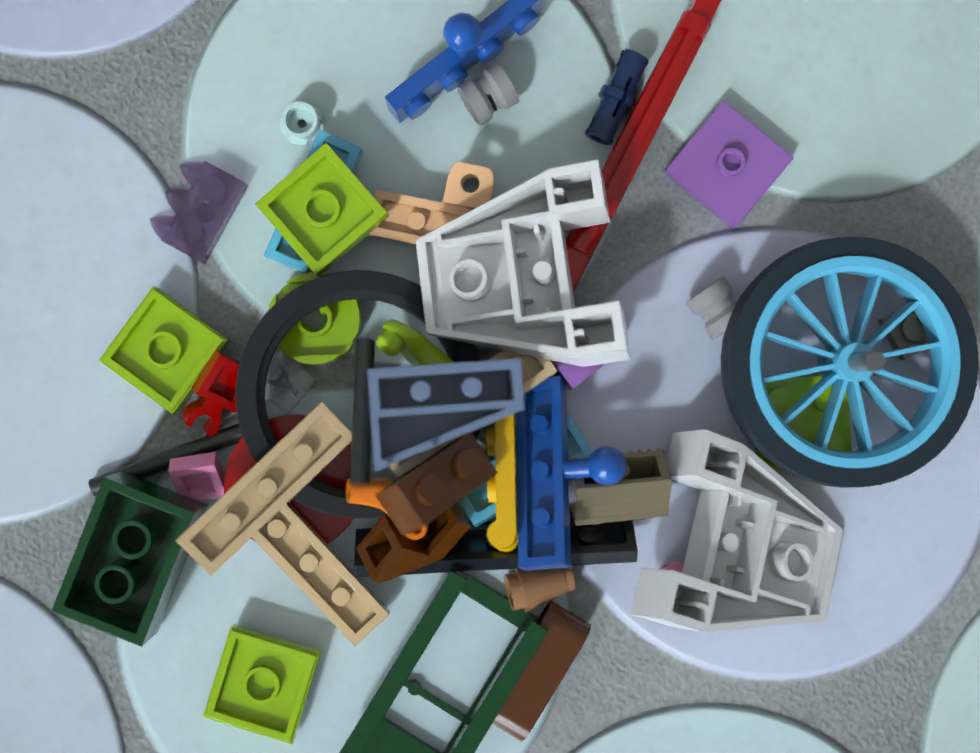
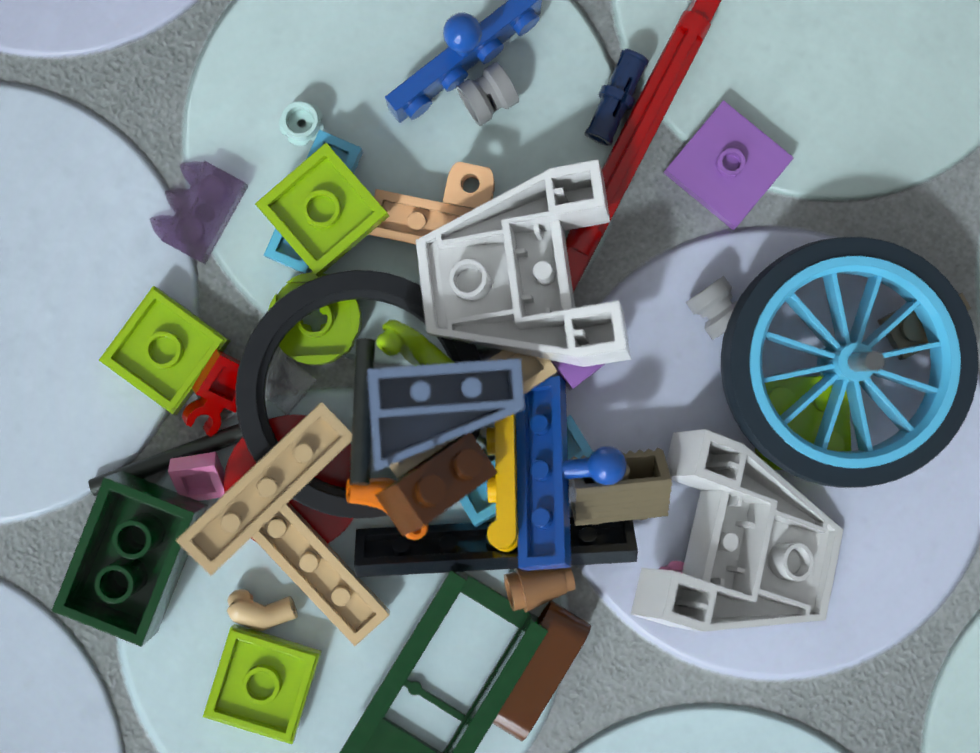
reddish brown slope [356,503,471,584] -> none
none -> tan arm [227,589,298,631]

